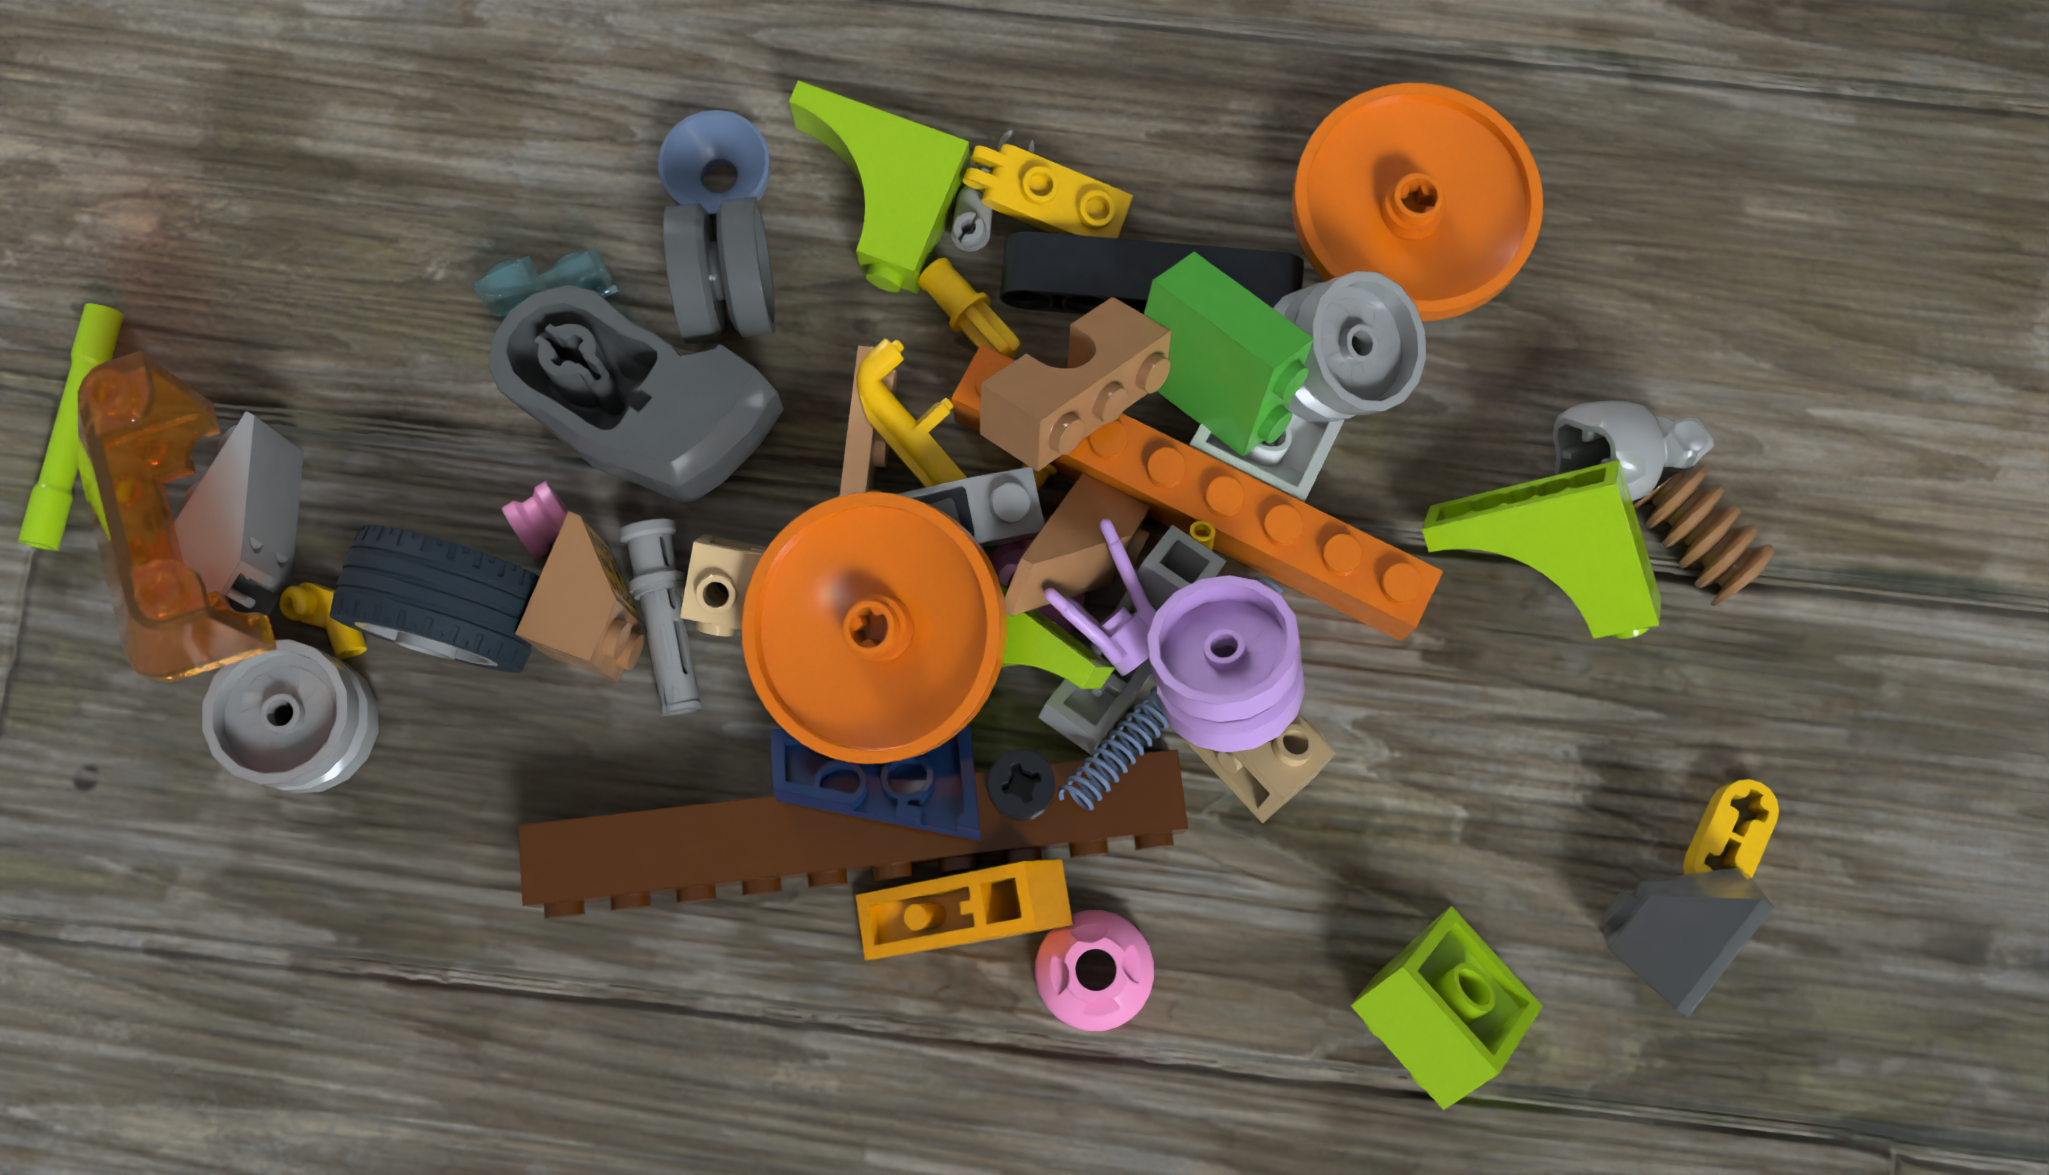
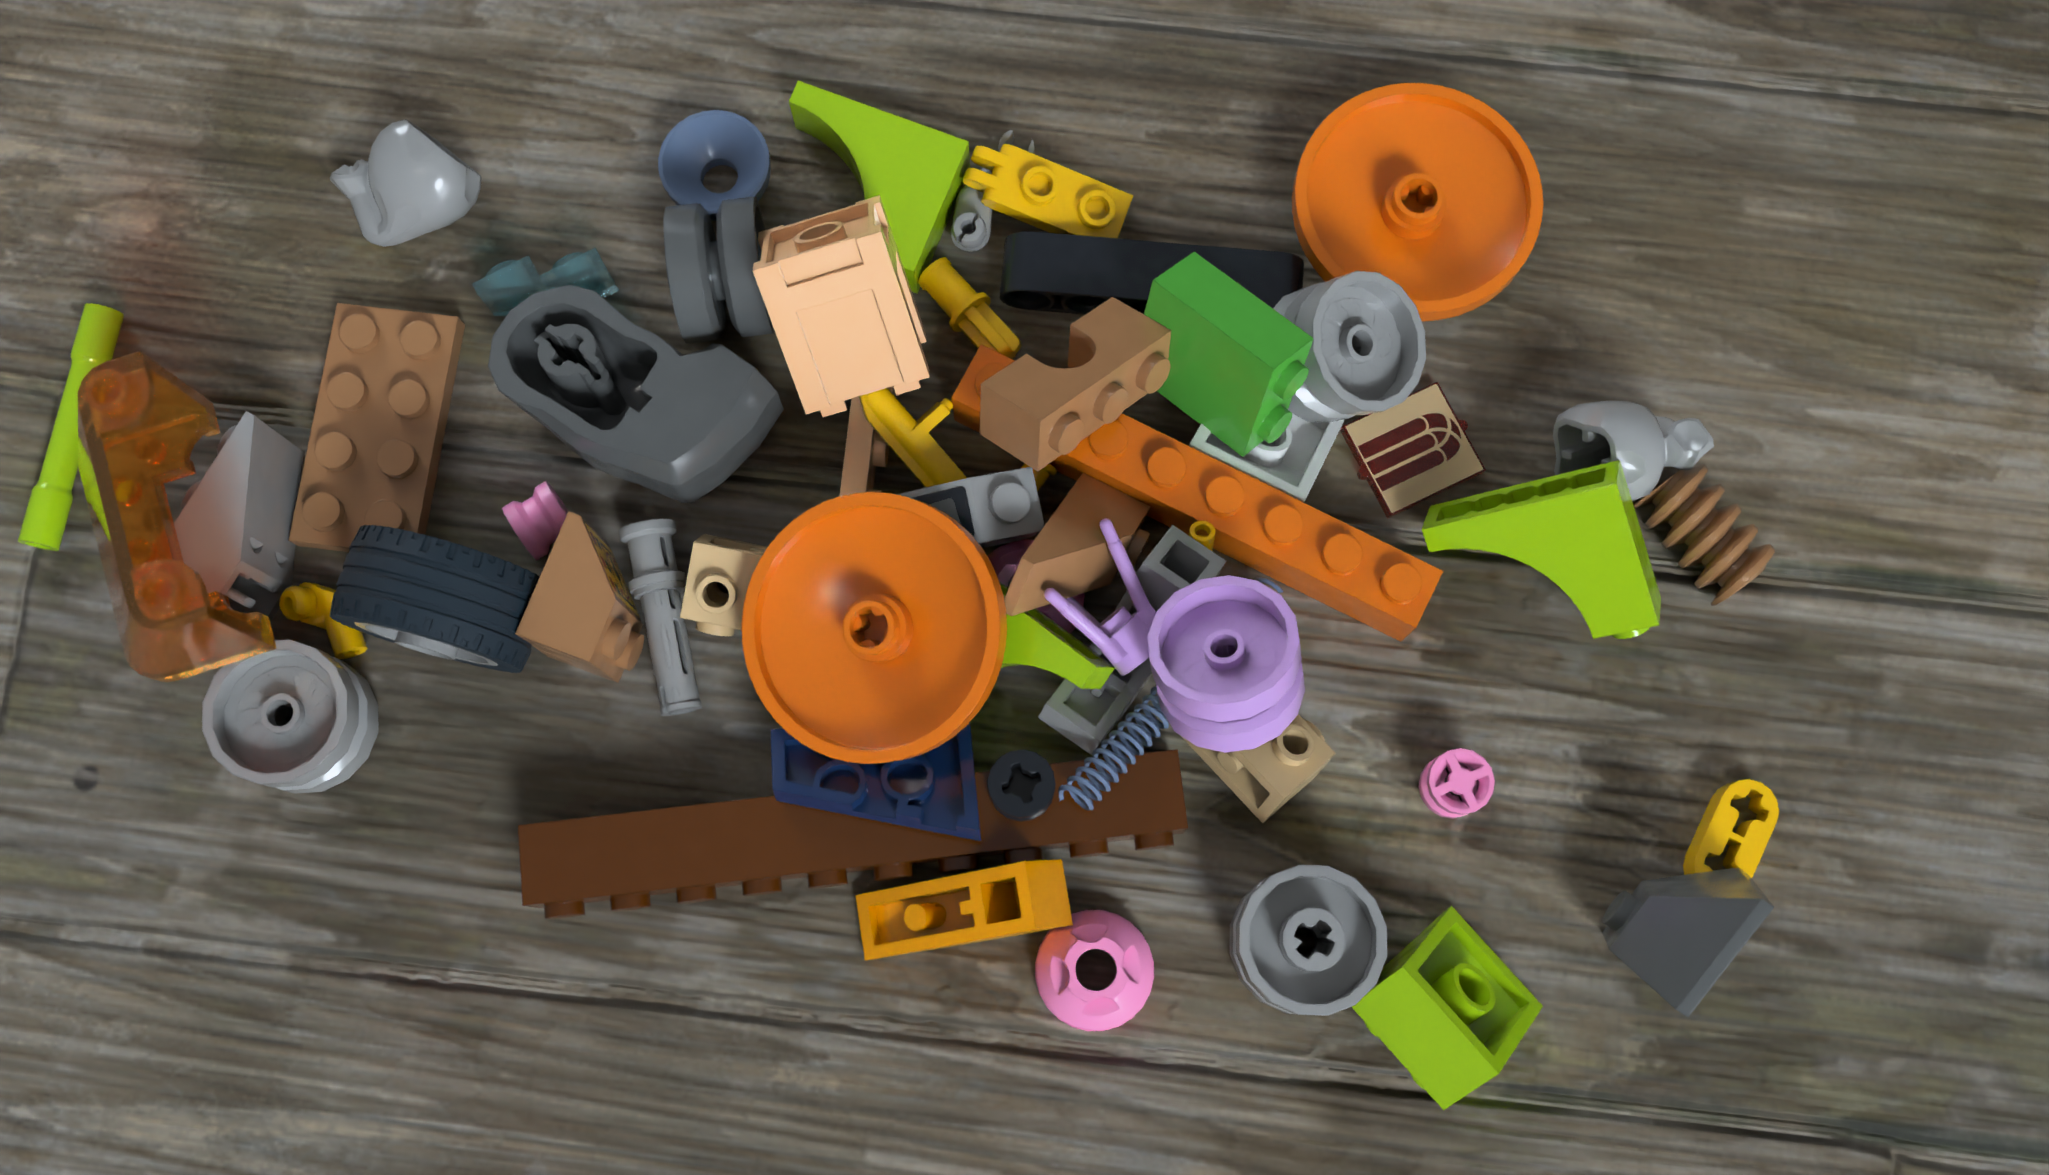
none -> medium nougat plate [288,303,465,552]
none -> light grey piece [330,119,482,247]
none -> light nougat container [753,195,930,417]
none -> light grey wheel [1229,865,1387,1016]
none -> piece [1340,382,1486,519]
none -> bright pink wheel [1418,748,1495,819]

